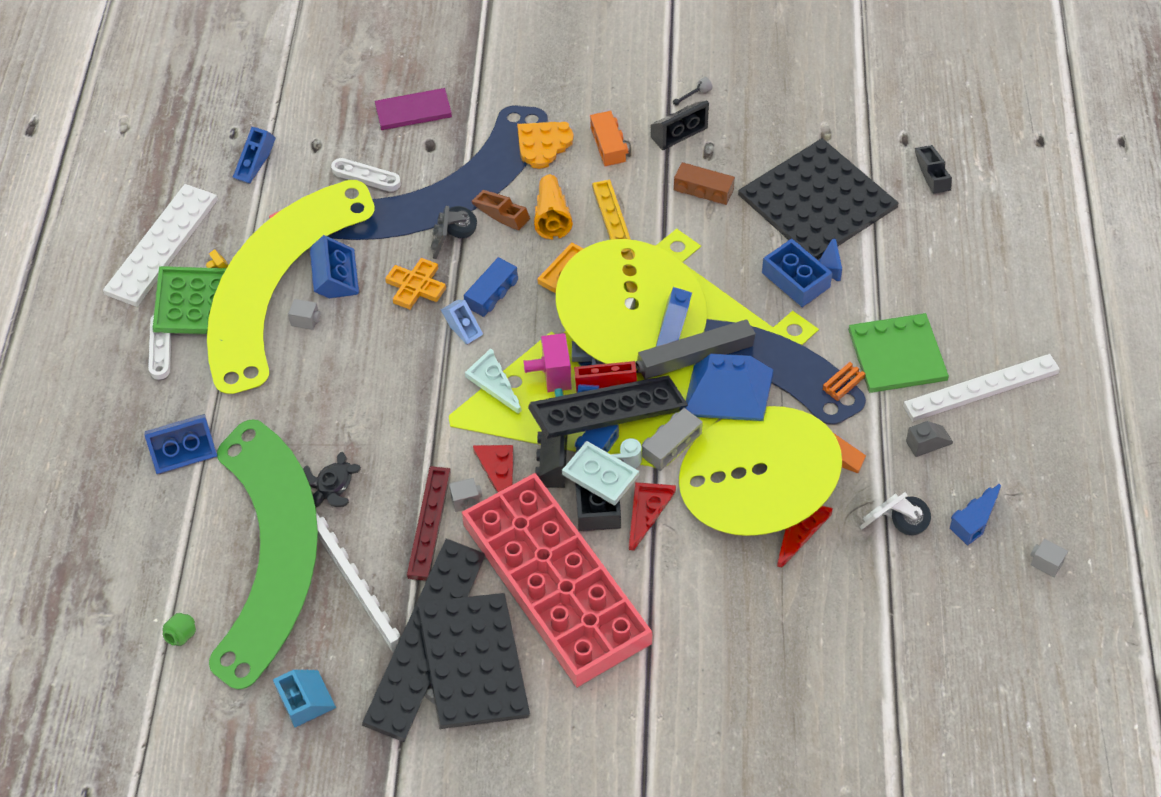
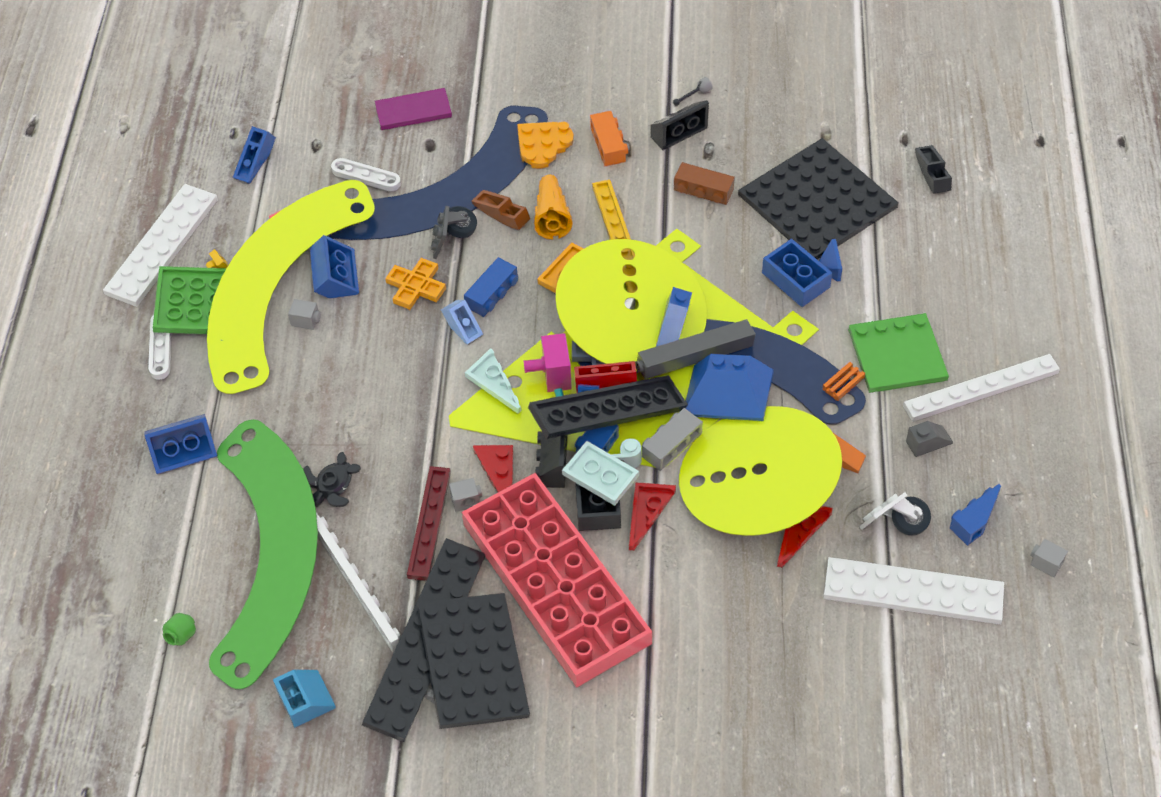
none -> white plate [823,557,1004,625]

